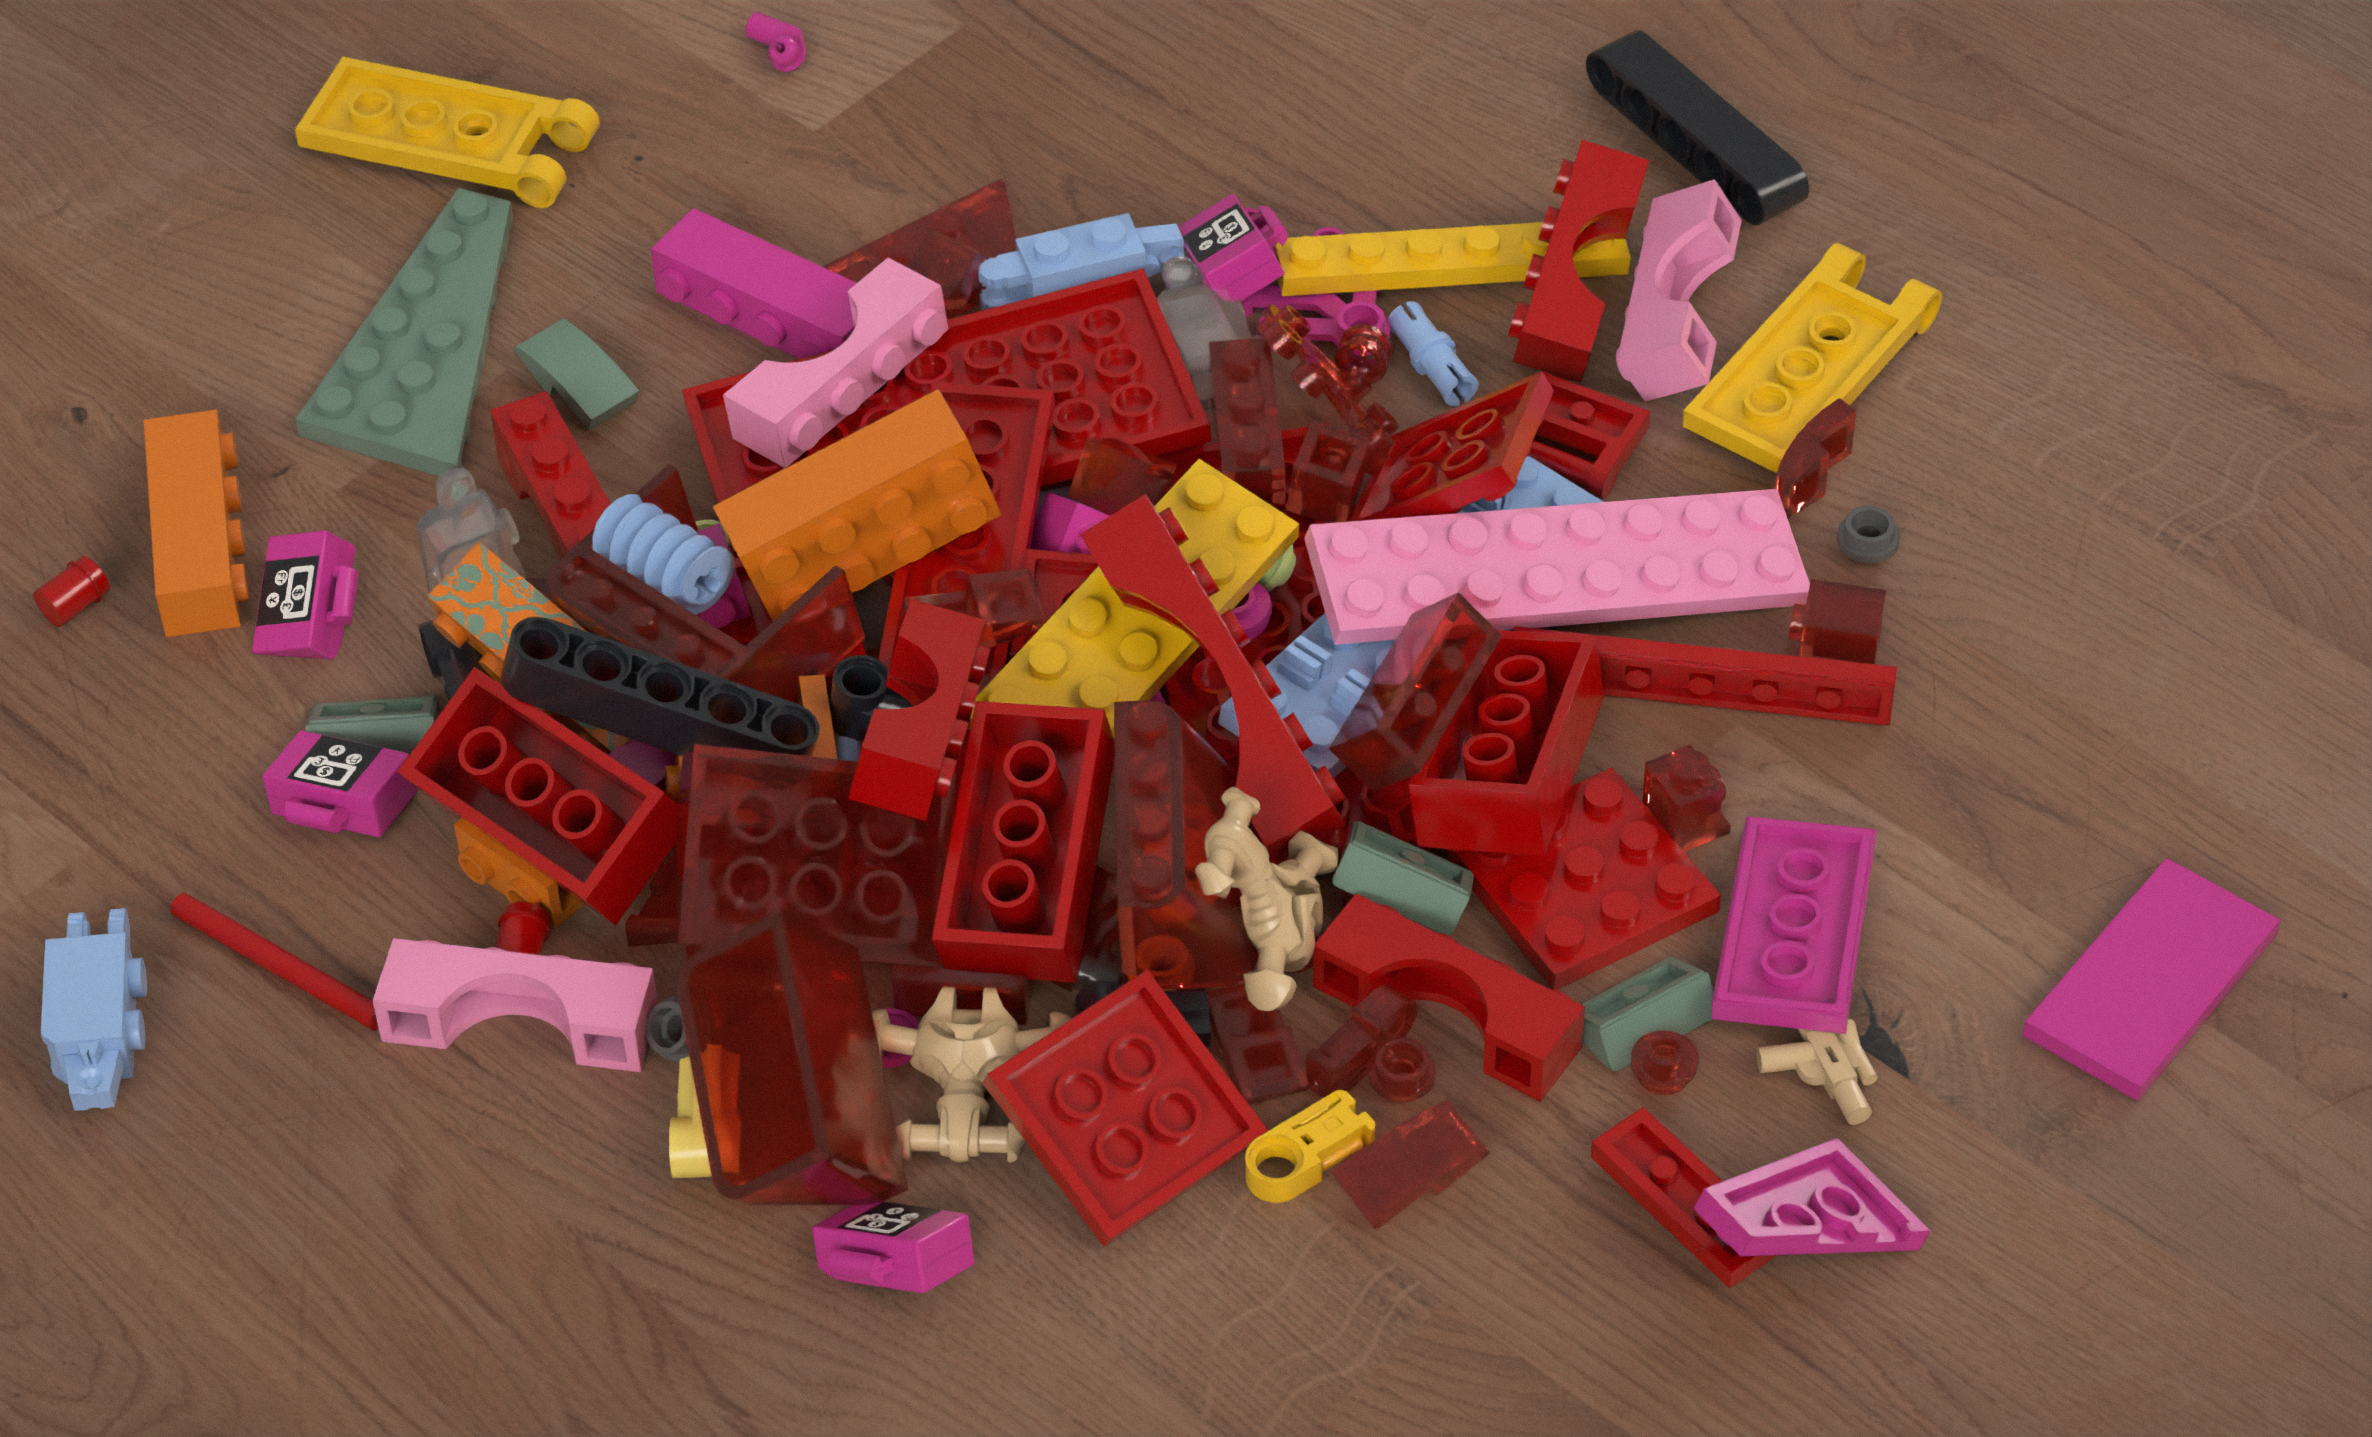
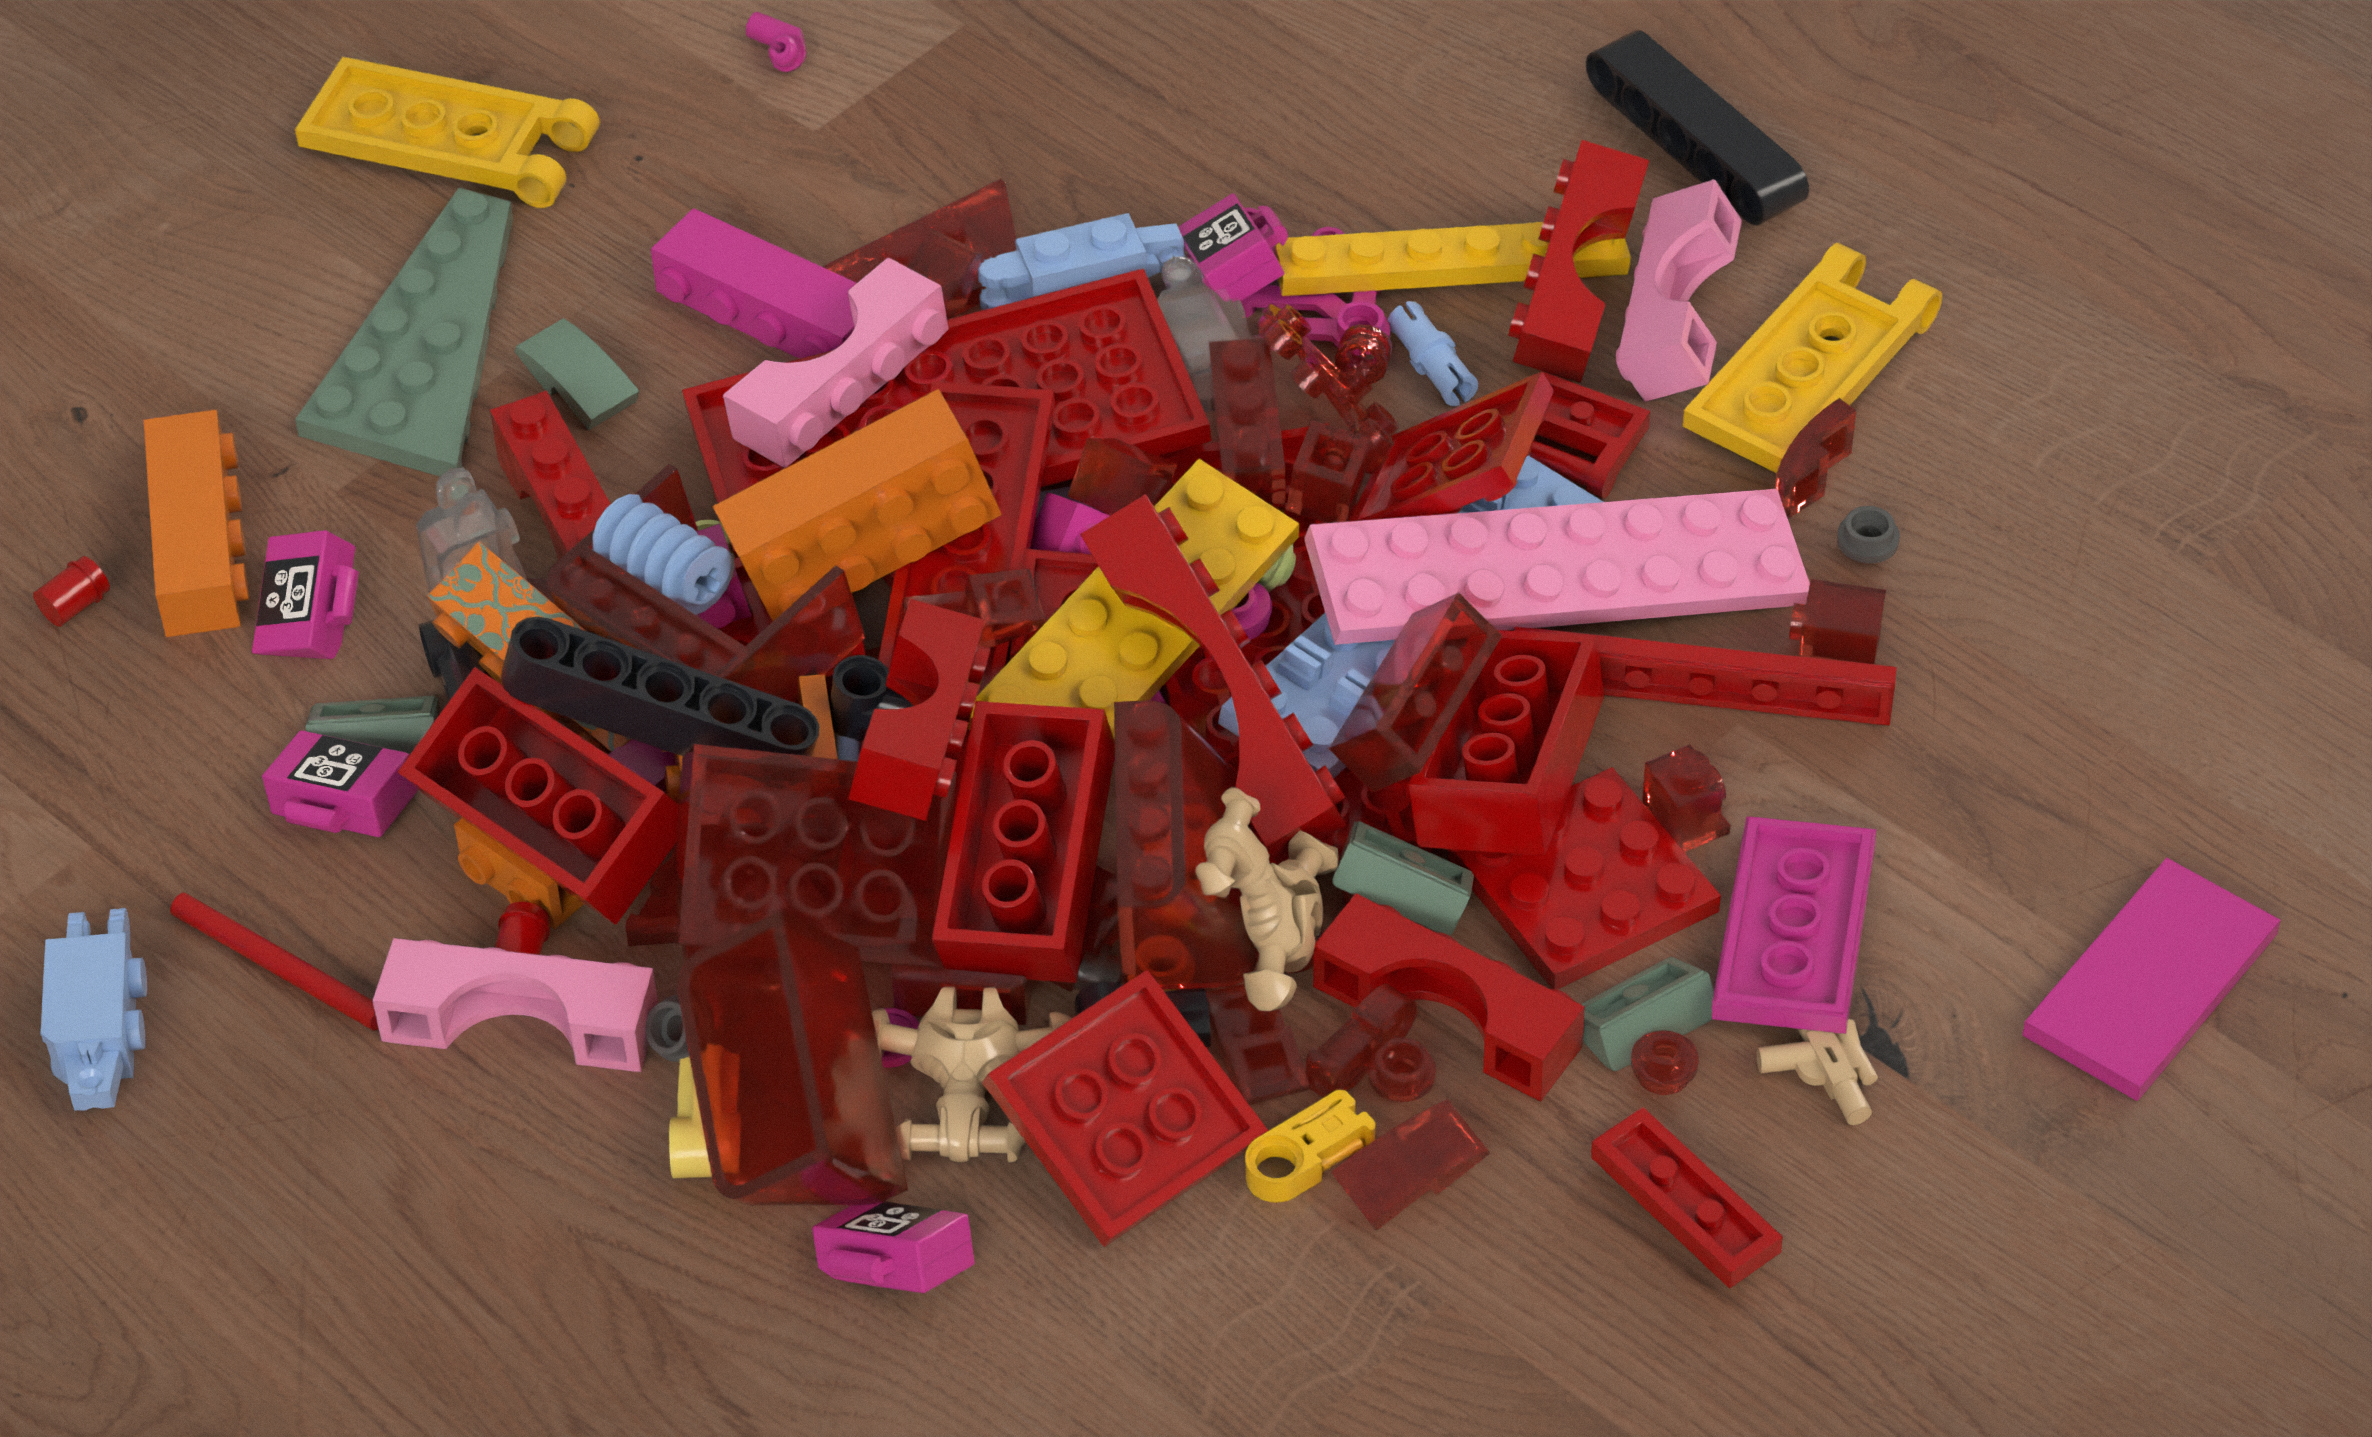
dark pink wing [1694,1138,1931,1256] -> none

